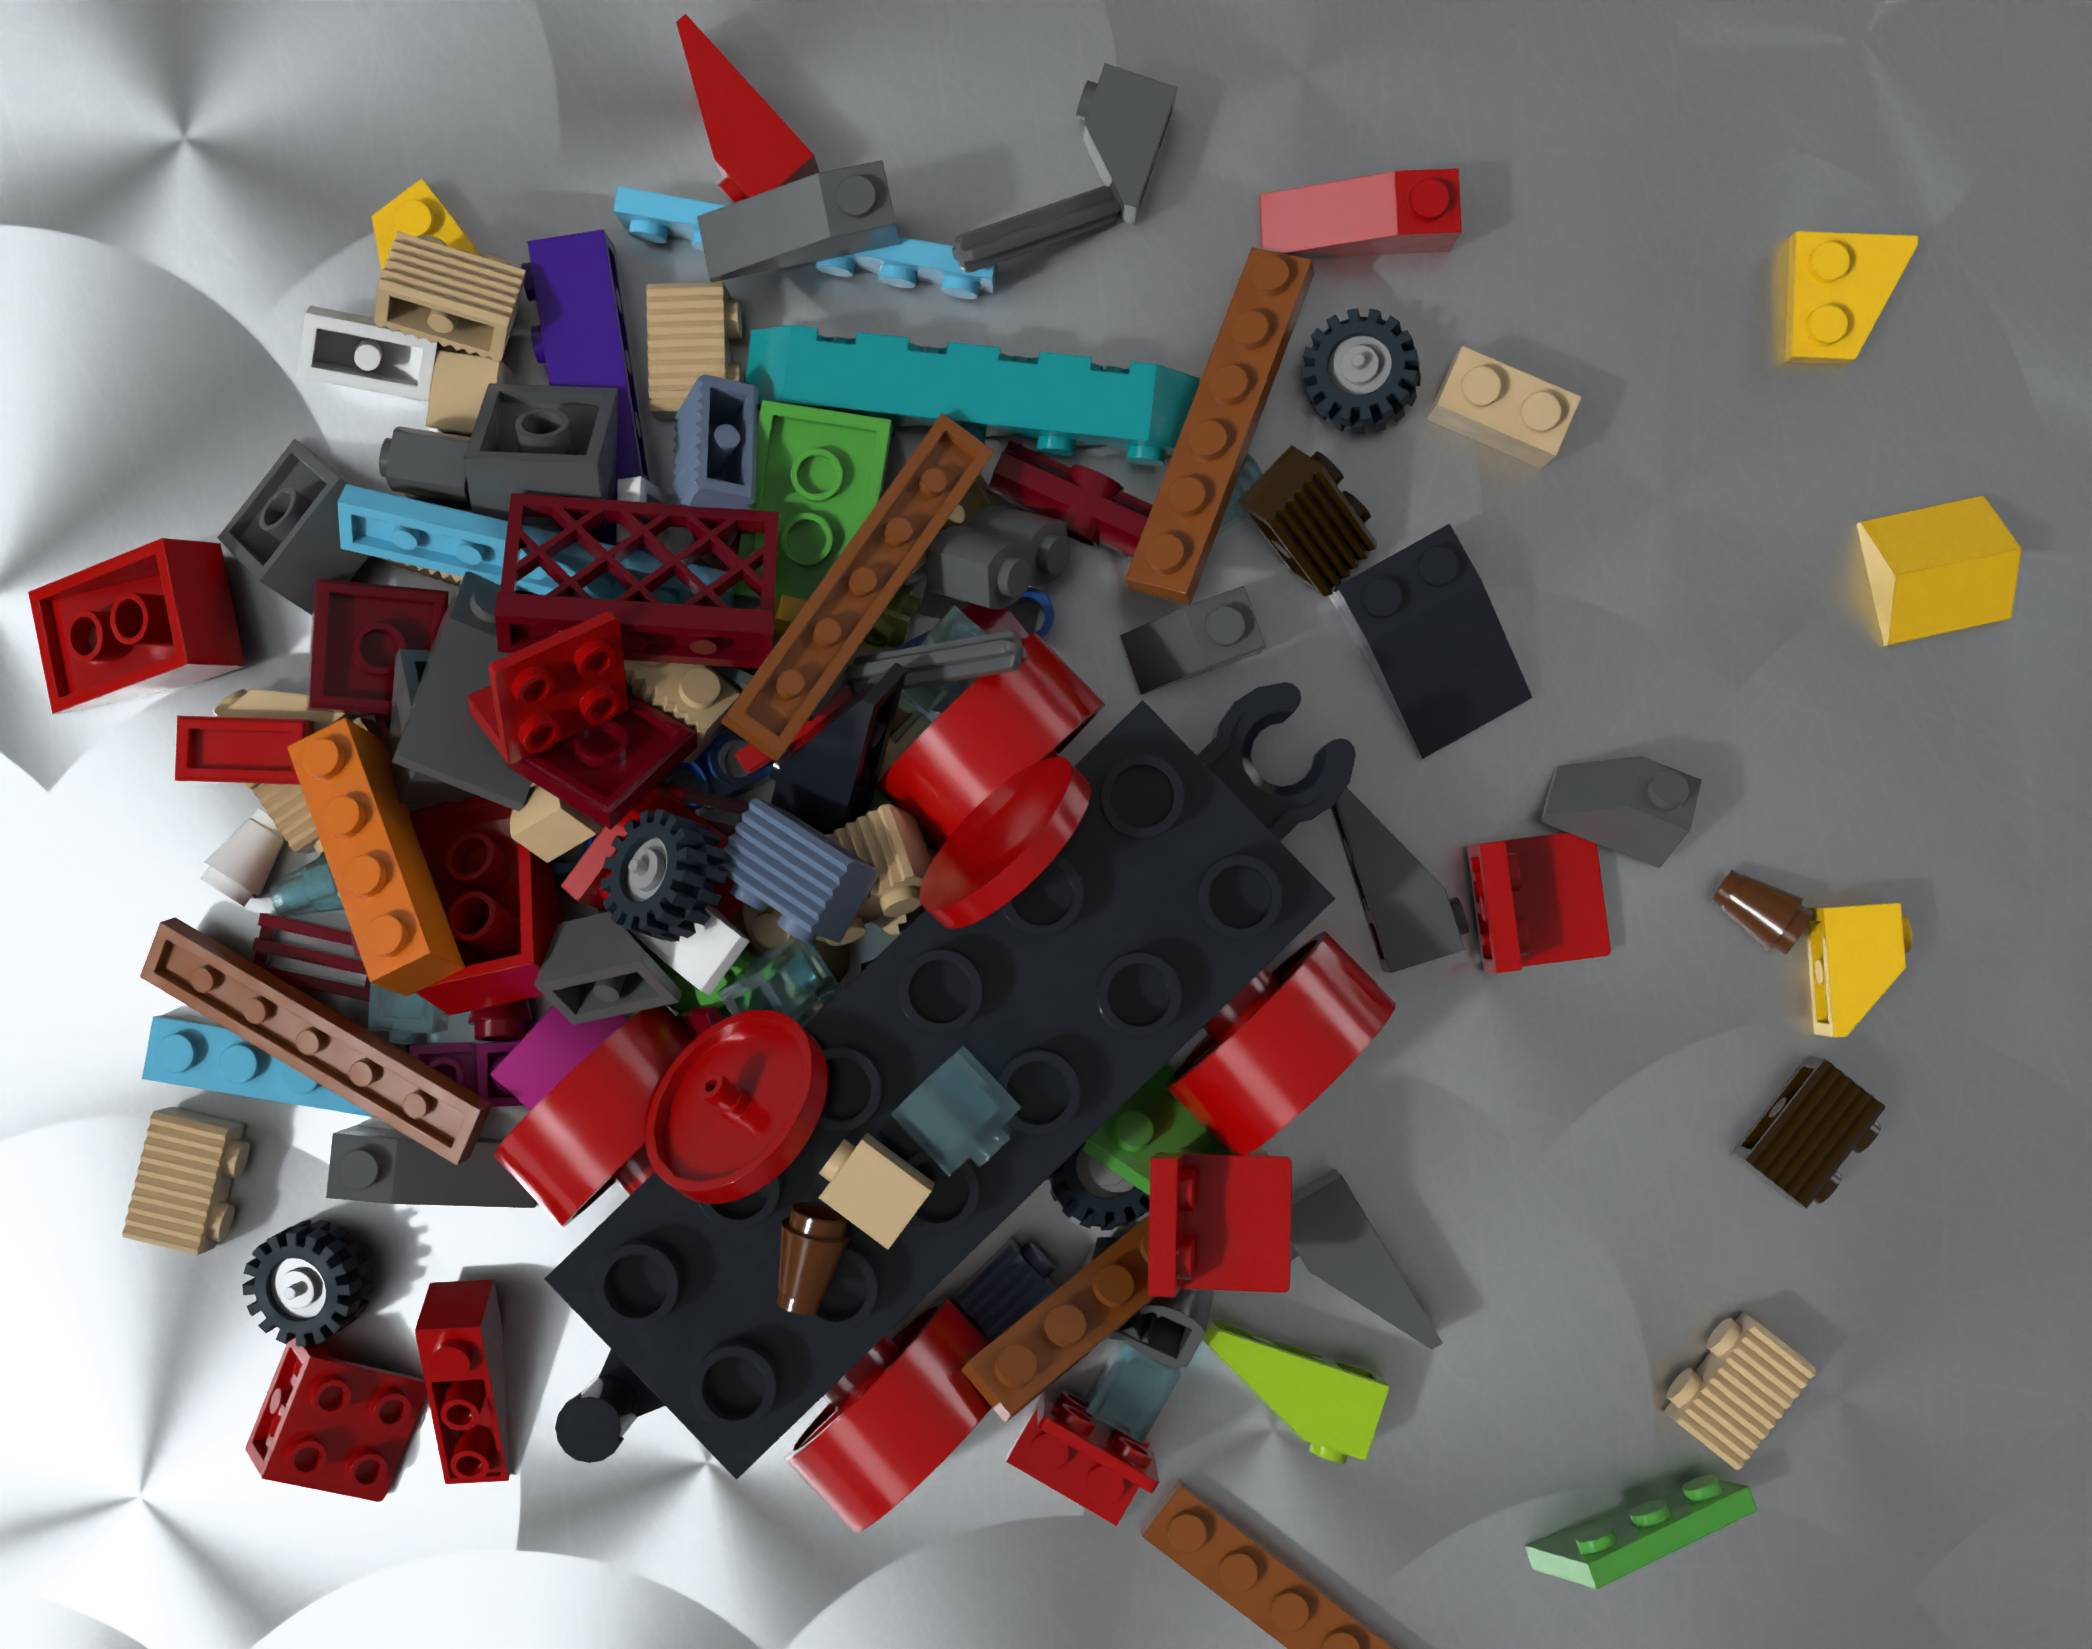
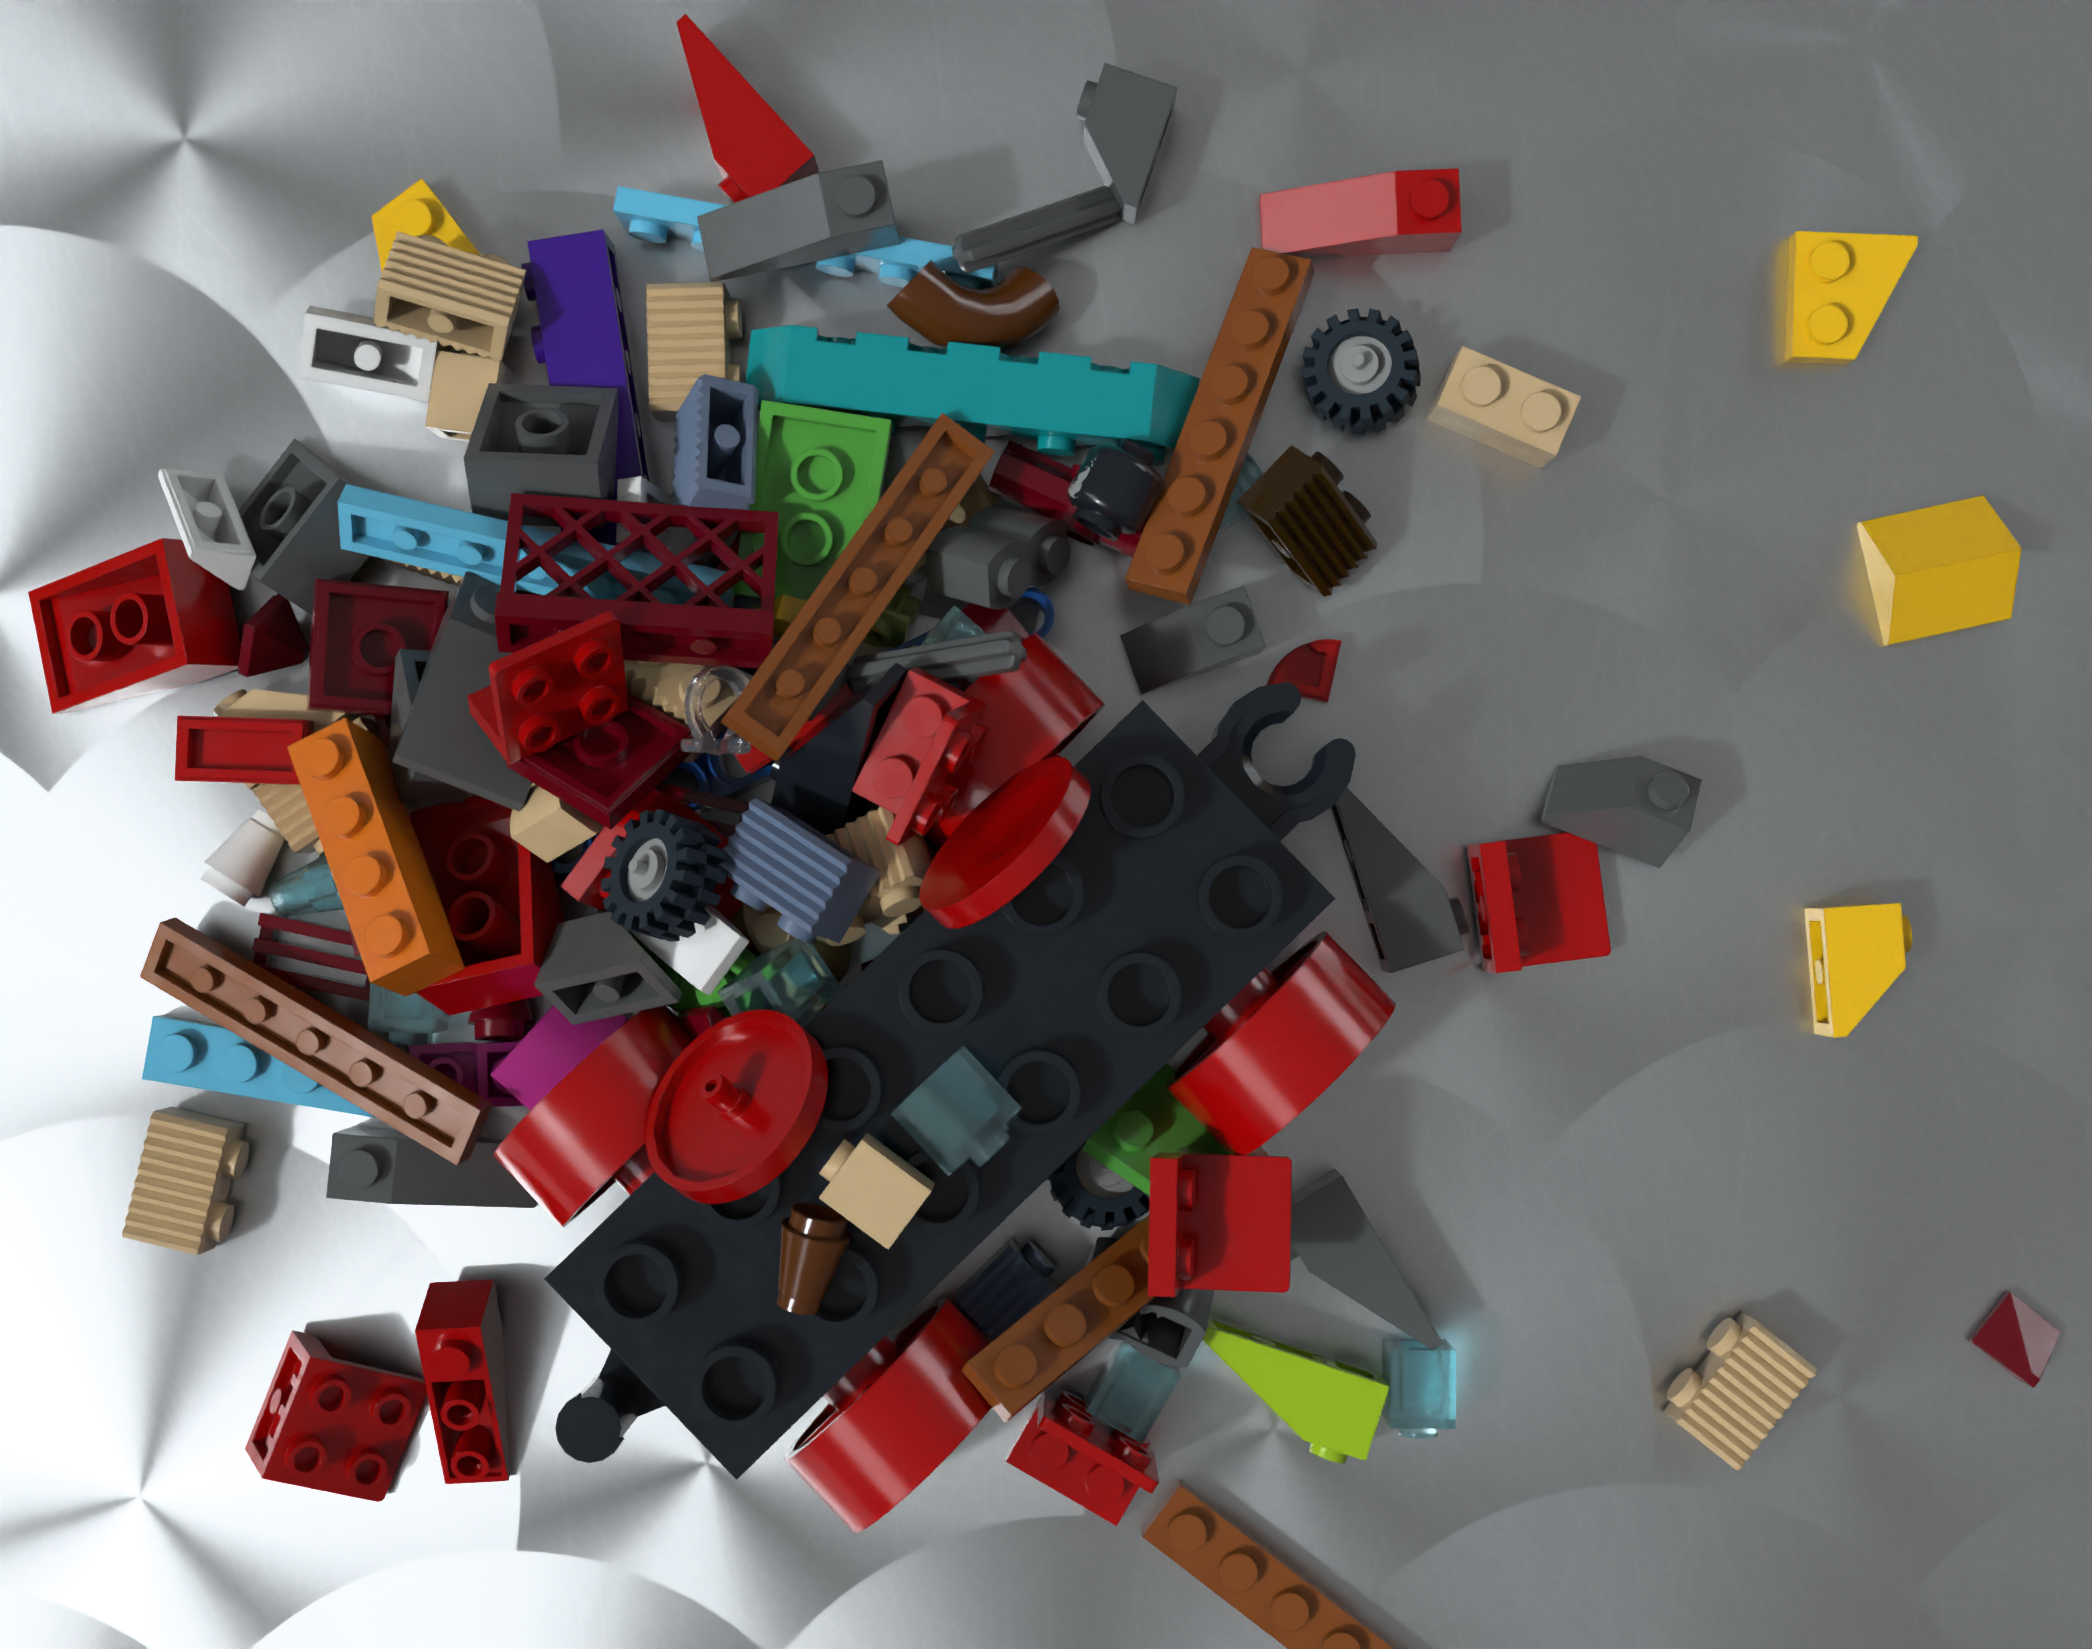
black wheel [242,1220,374,1347] -> none
dark grey brick [379,426,472,511] -> none
black slope [1329,523,1533,760] -> none
bright green wing [1525,1475,1758,1589] -> none
reddish brown cone [1711,869,1814,955] -> none
dark brown brick [1732,1056,1886,1209] -> none
none -> white slope [158,468,256,590]
none -> dark red slope [238,594,309,677]
none -> clear piece [680,665,752,756]
none -> red bracket [852,667,988,846]
none -> reddish brown cylinder [886,260,1060,350]
none -> black head [1067,439,1164,541]
none -> red tile [1266,639,1342,704]
none -> clear light blue brick [1382,1339,1456,1439]
none -> dark red slope [1968,1291,2061,1388]

